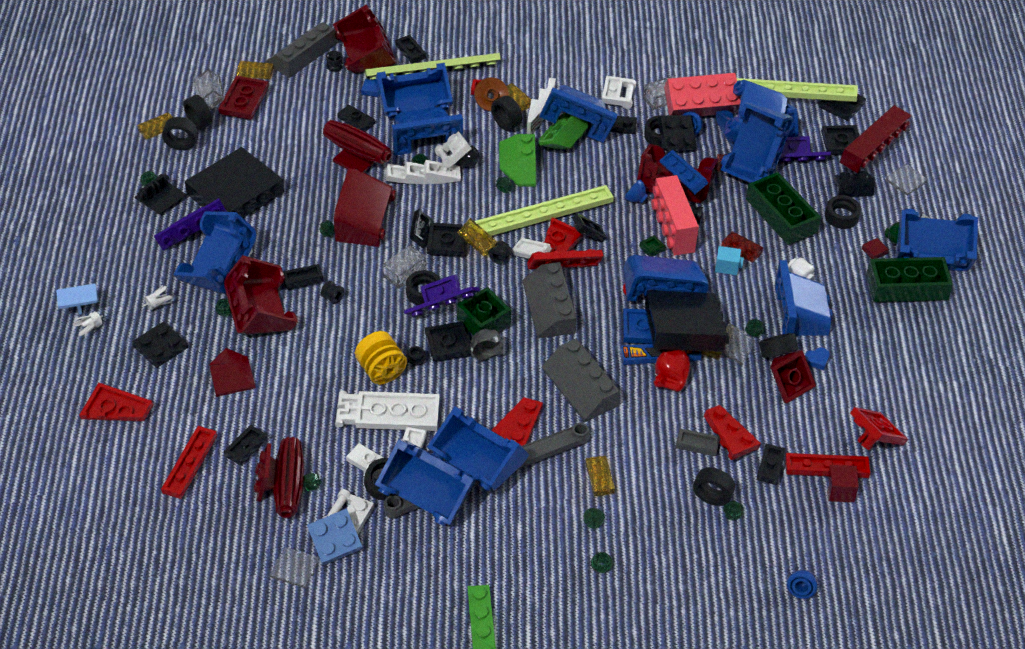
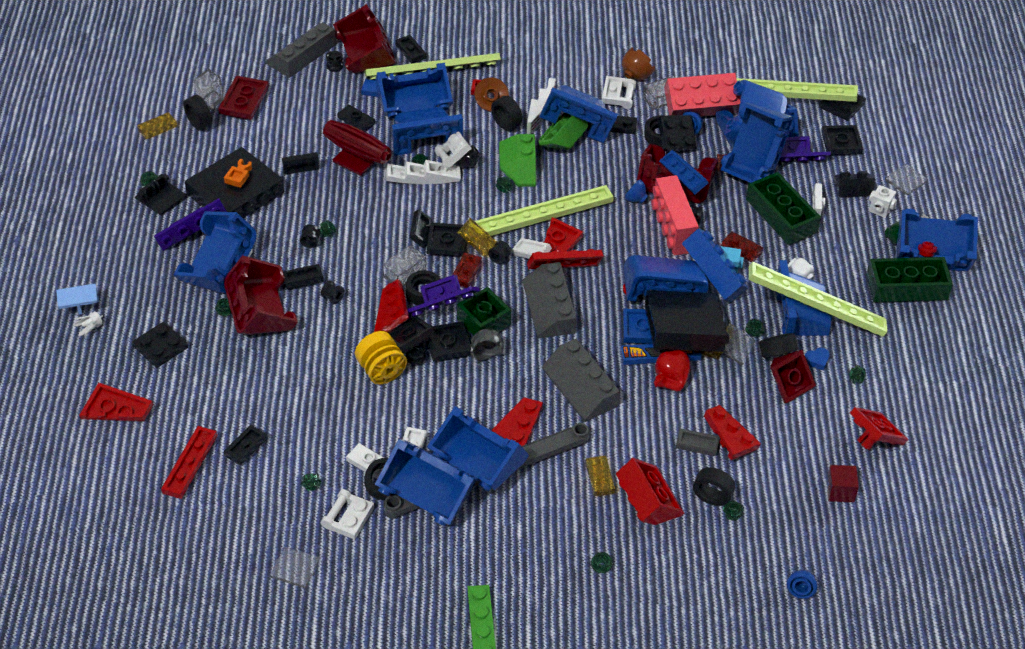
white piece [143,285,173,310] -> none
black tyre [162,117,198,150] -> none
dark red slope [209,348,256,397] -> none
clear yellow tile [236,61,274,79] -> none
dark red plate [253,437,304,518] -> none
medium blue plate [307,508,363,565] -> none
dark red windscreen [334,168,396,247] -> none
white hinge [335,391,440,431] -> none
clear yellow tile [507,83,531,112] -> none
black plate [572,213,607,243] -> none
clear green plate [583,508,605,529] -> none
dark green tile [639,235,666,257] -> none
black plate [756,443,786,485] -> none
red plate [785,453,870,478] -> none
black tyre [825,195,861,229] -> none
dark red brick [839,105,912,173] -> none
dark red tile [862,238,889,259] -> none
none -> orange plate [224,159,252,188]
none -> black plate [282,152,319,175]
none -> black wheel [300,224,321,248]
none -> red wing [374,279,409,333]
none -> black plate [388,315,435,353]
none -> clear red plate [452,252,482,288]
none -> red slope [615,457,685,525]
none -> dark orange cylinder [622,47,655,81]
none -> blue brick [682,228,748,302]
none -> yellowish green plate [749,262,887,337]
none -> white plate [812,183,825,216]
none -> clear green plate [849,365,866,384]
none -> white brick [869,185,897,218]
none -> red plate [918,241,937,257]

